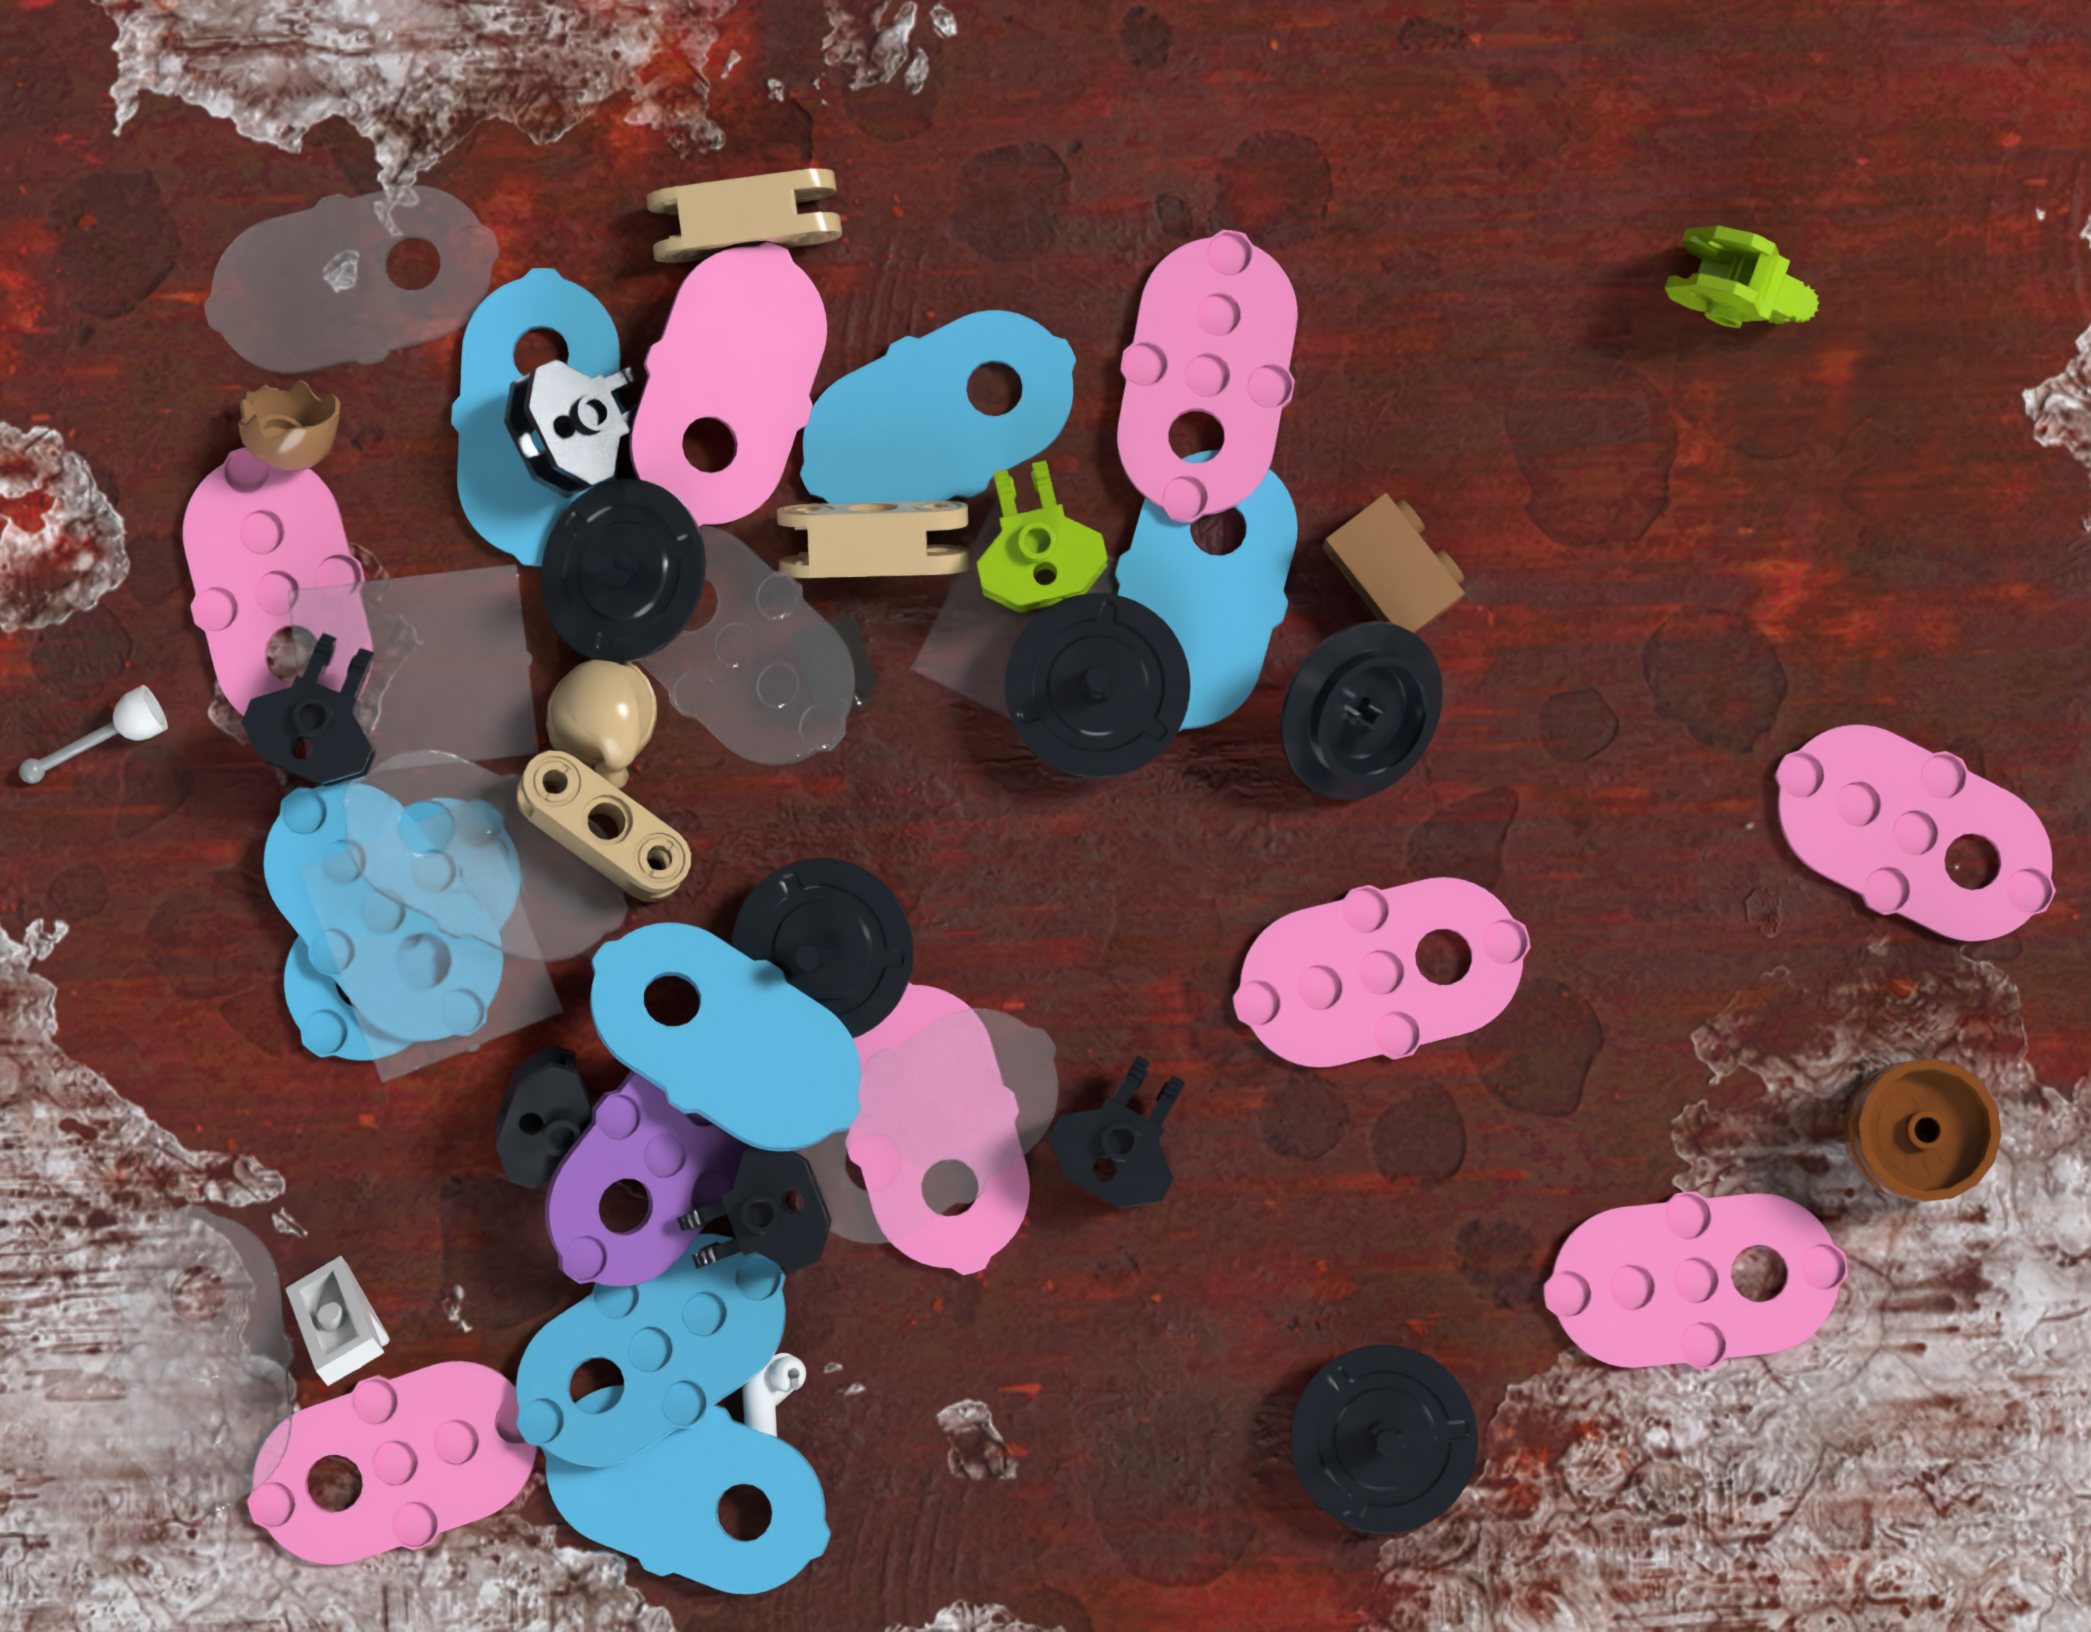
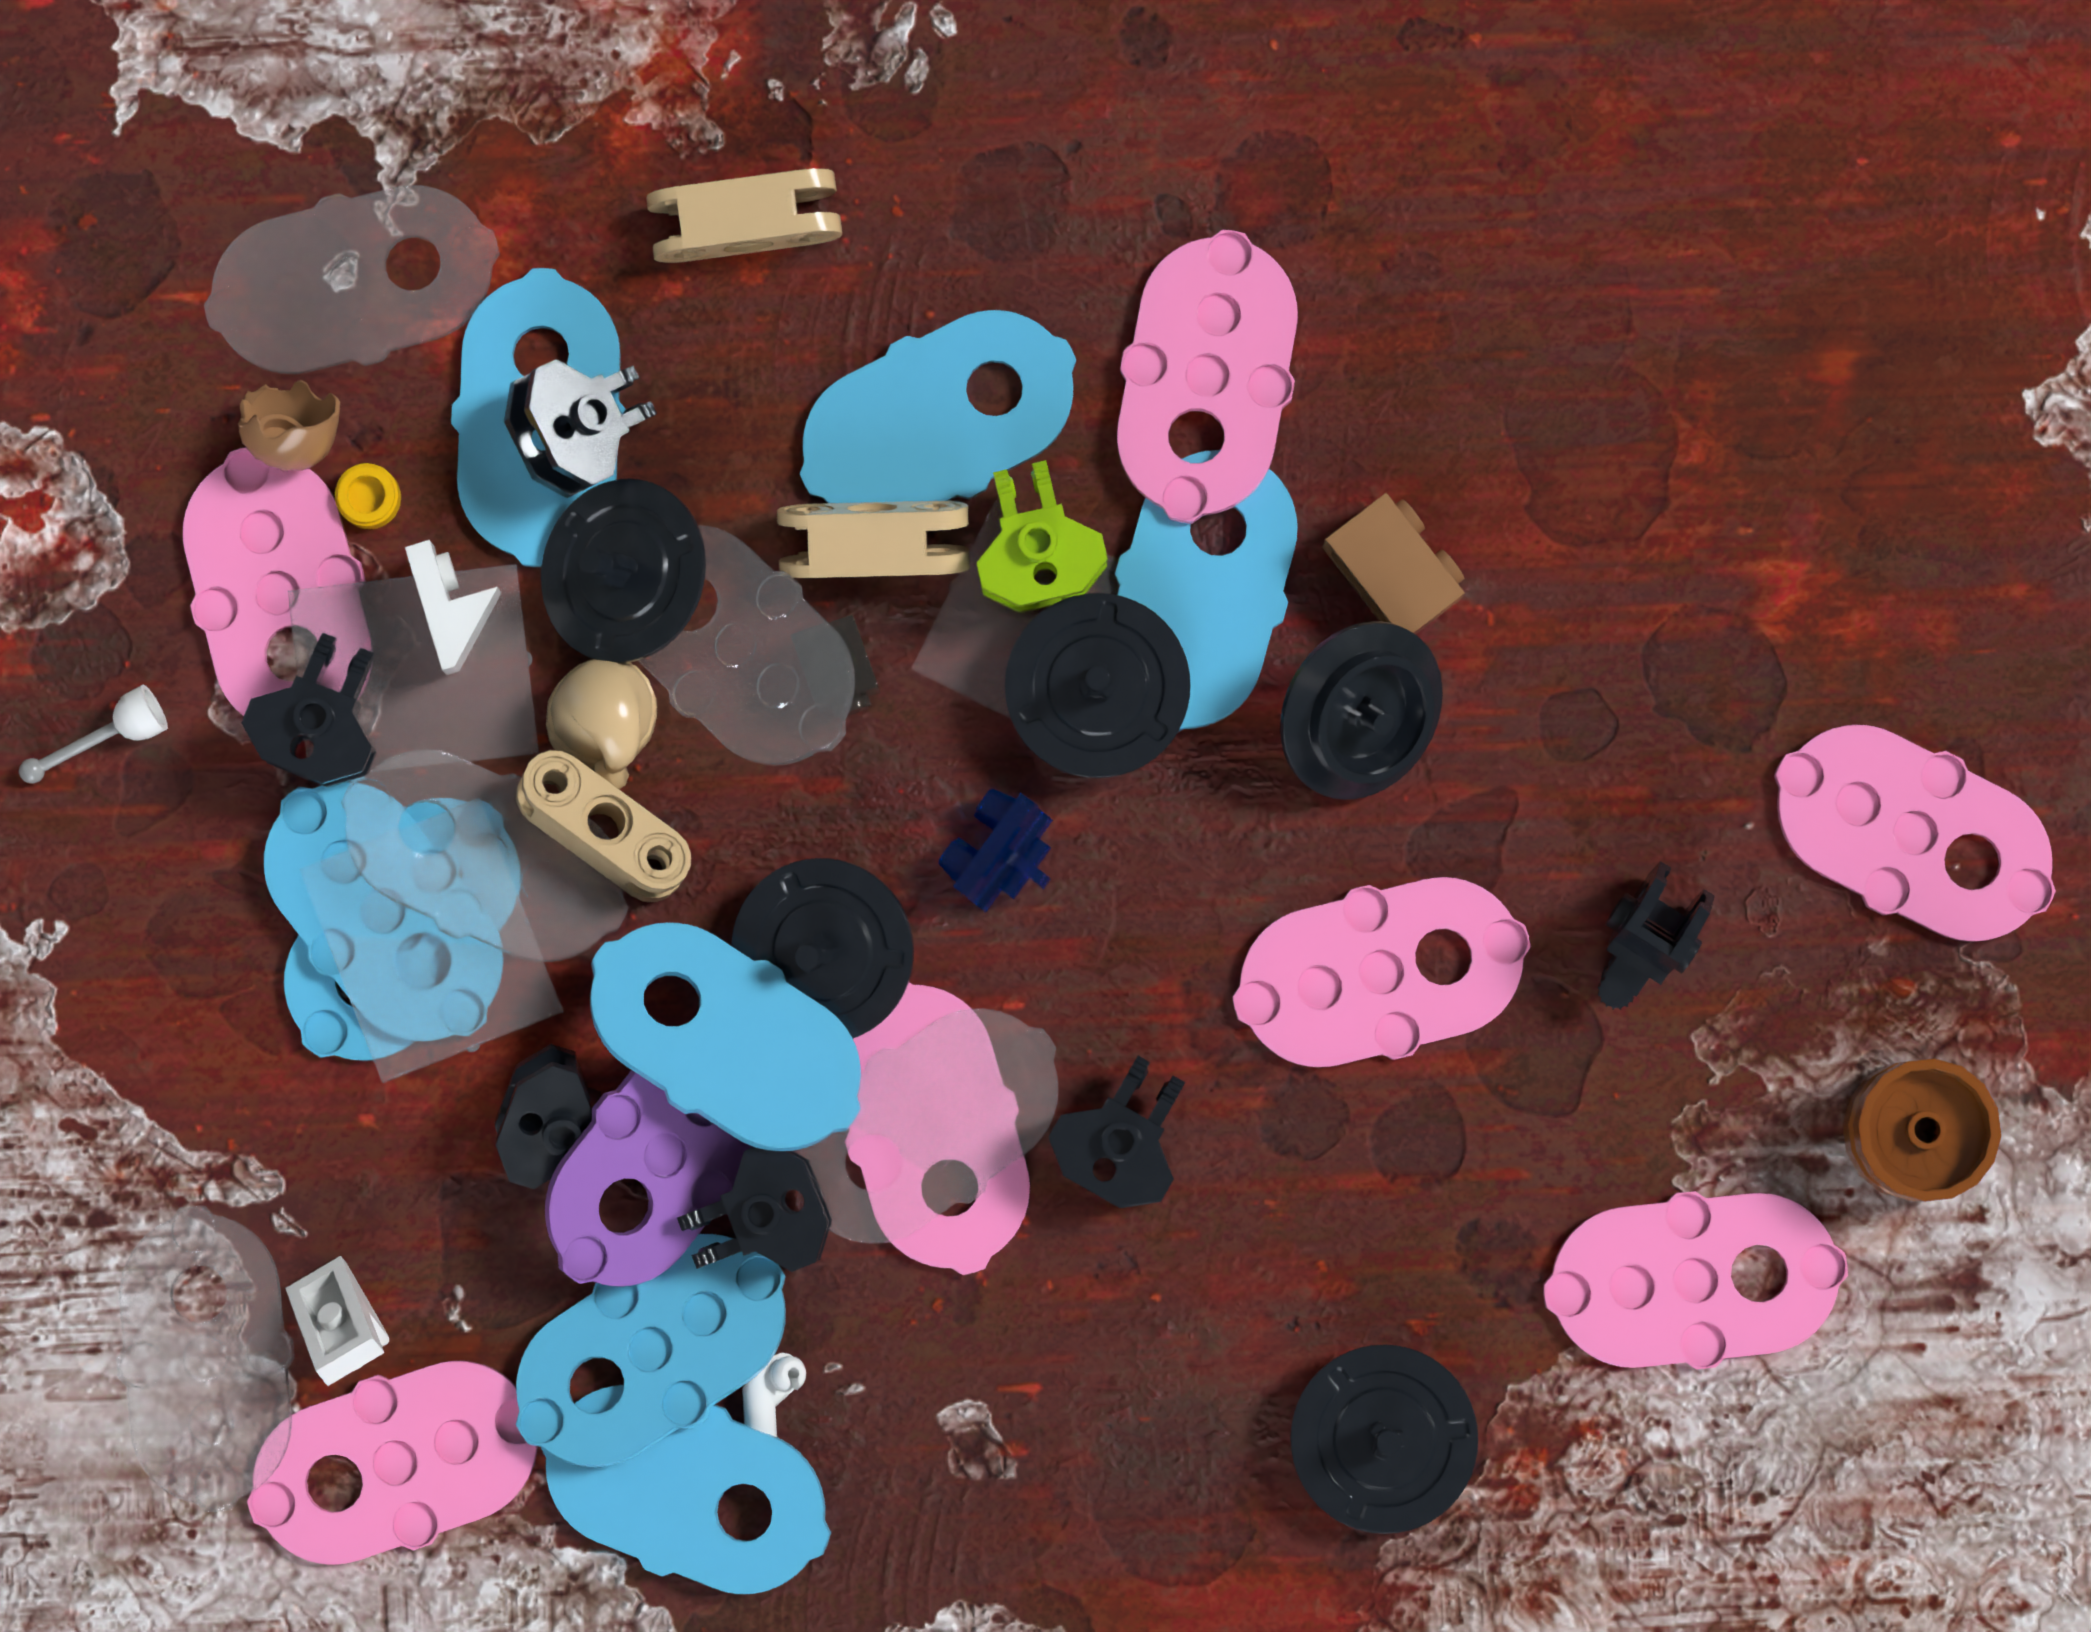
bright pink piece [629,242,827,527] -> none
lime hinge [1665,225,1820,328] -> none
none -> yellow tile [335,463,401,529]
none -> white slope [405,540,501,675]
none -> clear blue hips [938,788,1053,912]
none -> black hinge [1597,861,1715,1010]

